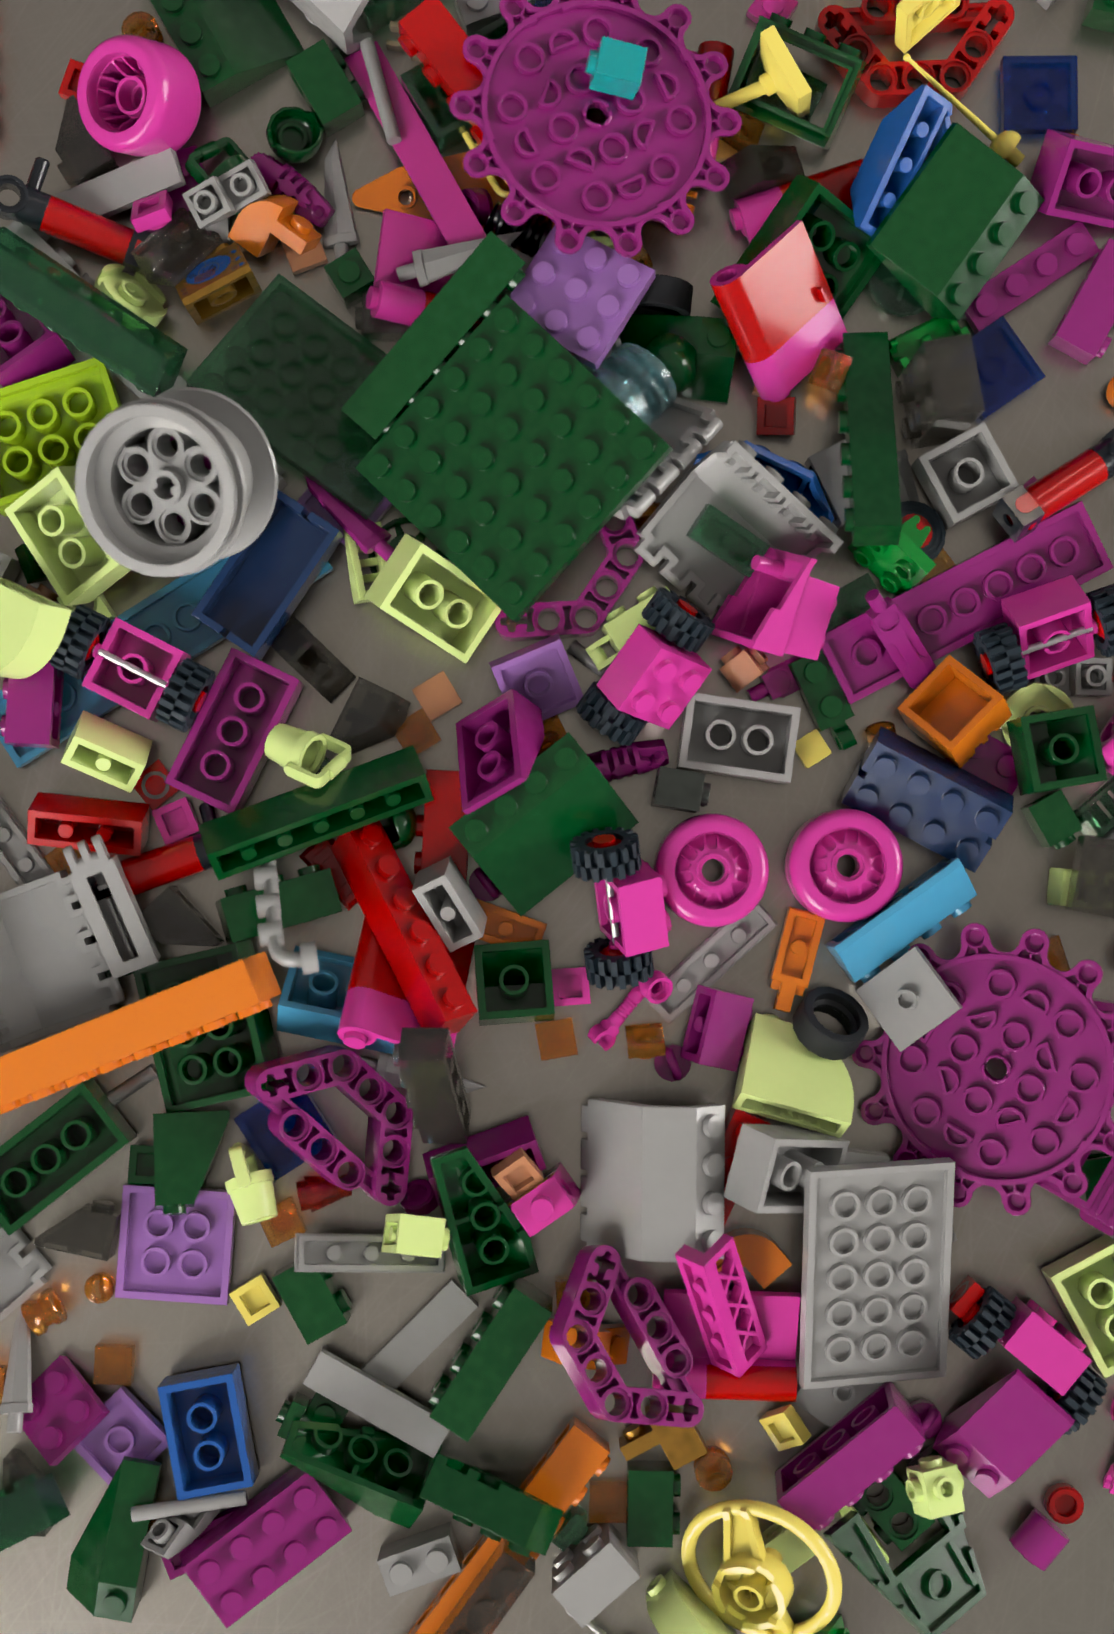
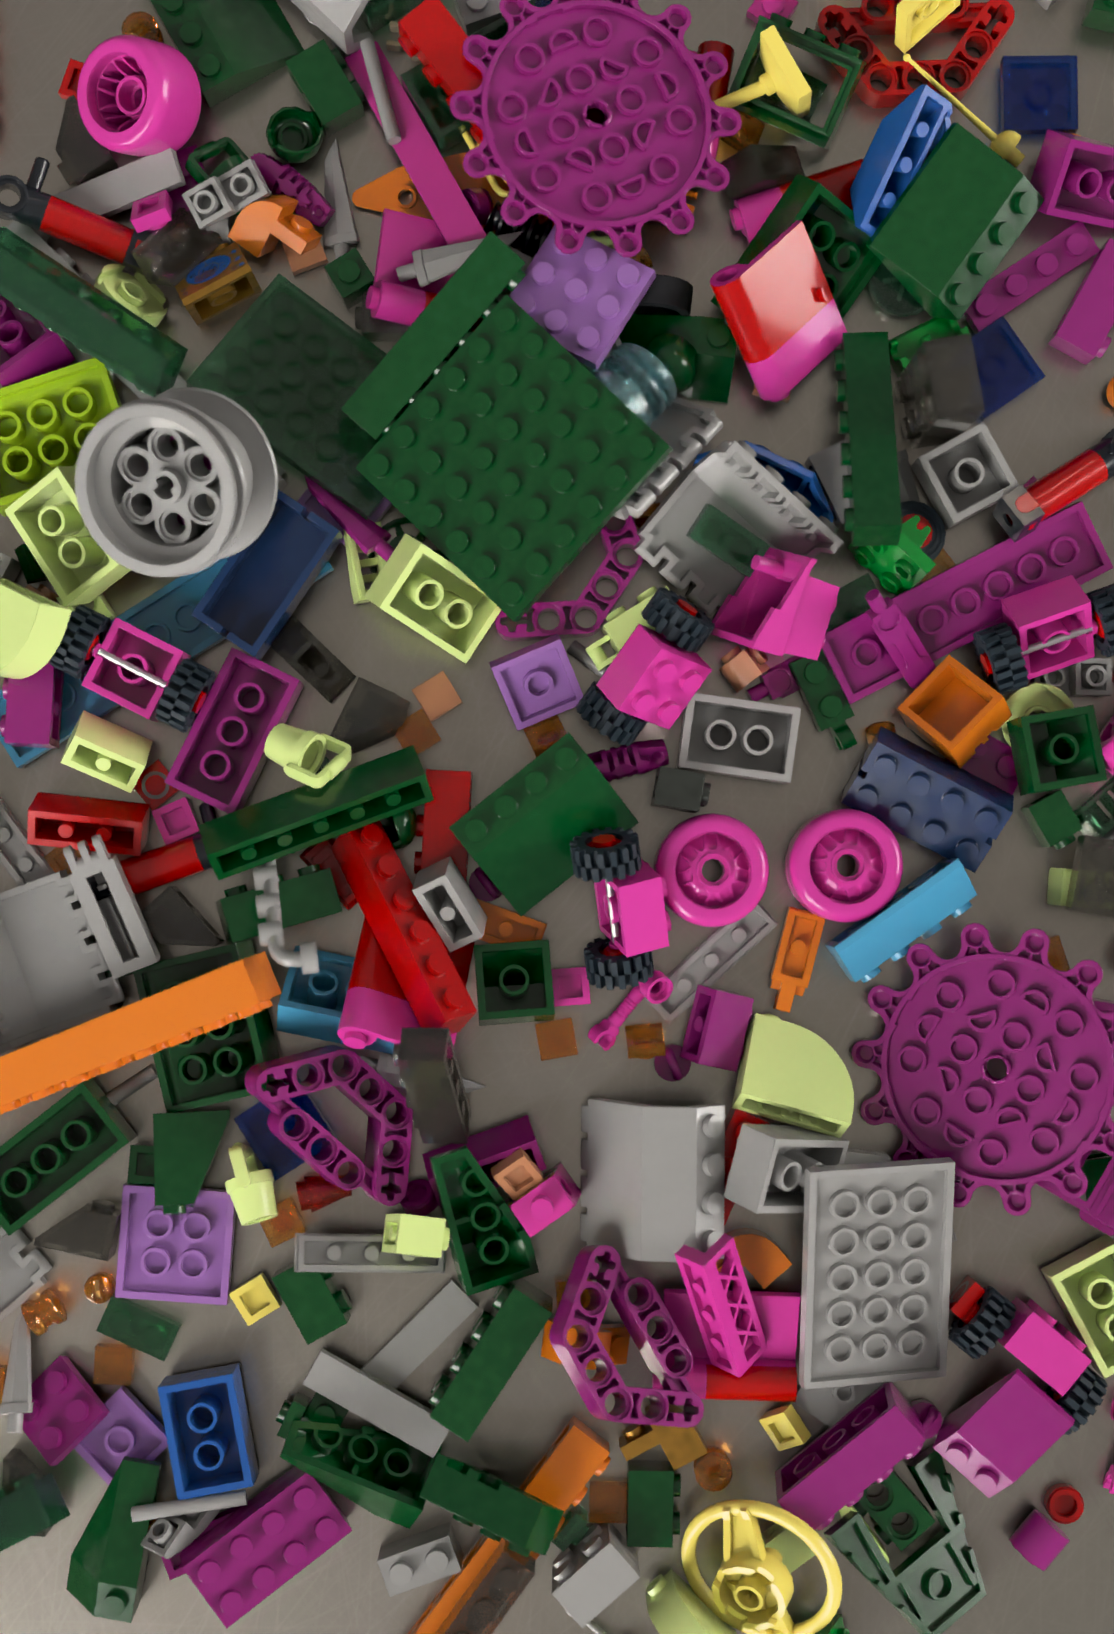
magenta slope [456,688,545,815] -> none
teal brick [585,36,648,100] -> none
red plate [756,396,796,435] -> none
black tyre [793,987,869,1060] -> none
light yellow piece [795,729,831,768] -> none
clear orange tile [808,348,853,394] -> none
light grey plate [855,946,963,1052] -> none
yellowish green brick [905,1455,965,1520] -> none
none -> clear green plate [96,1294,182,1361]

